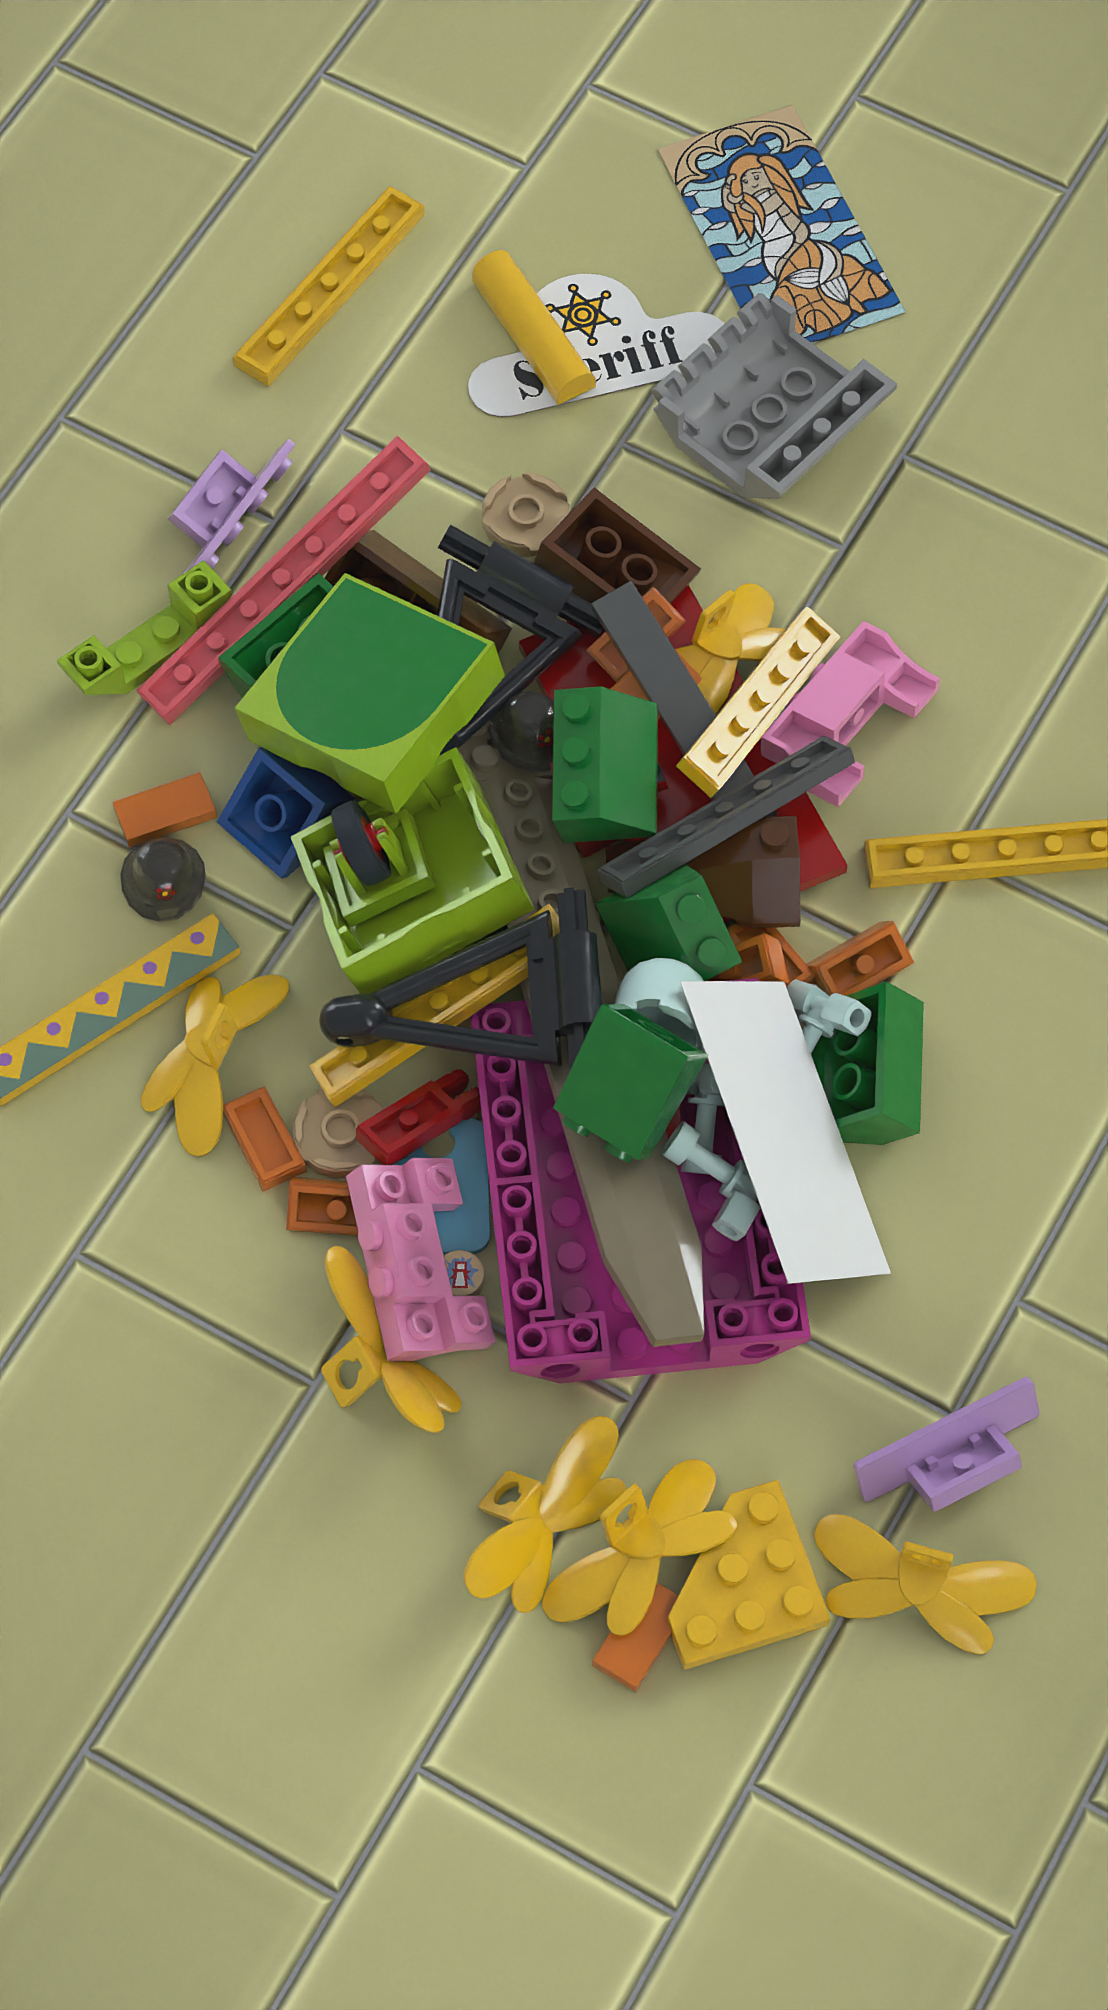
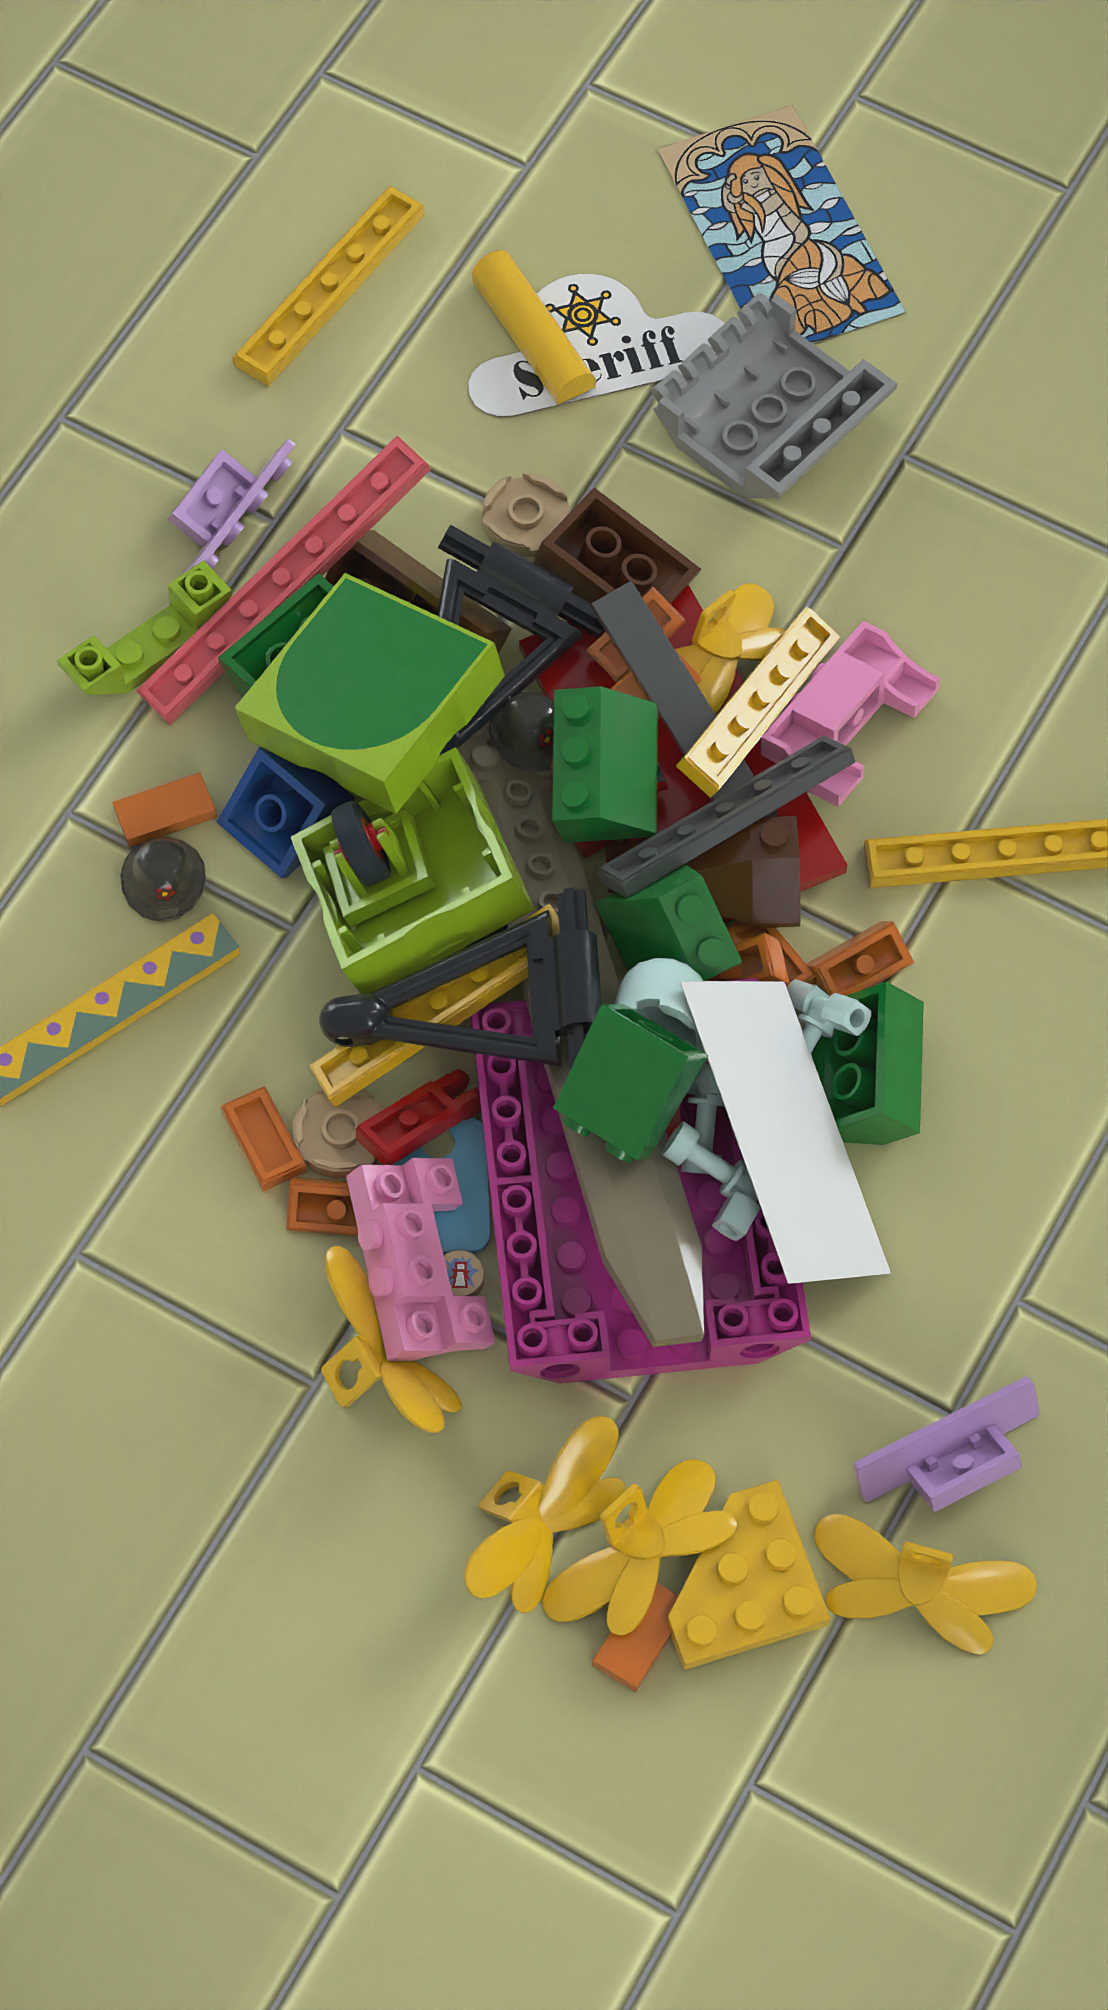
yellow piece [141,974,290,1156] -> none

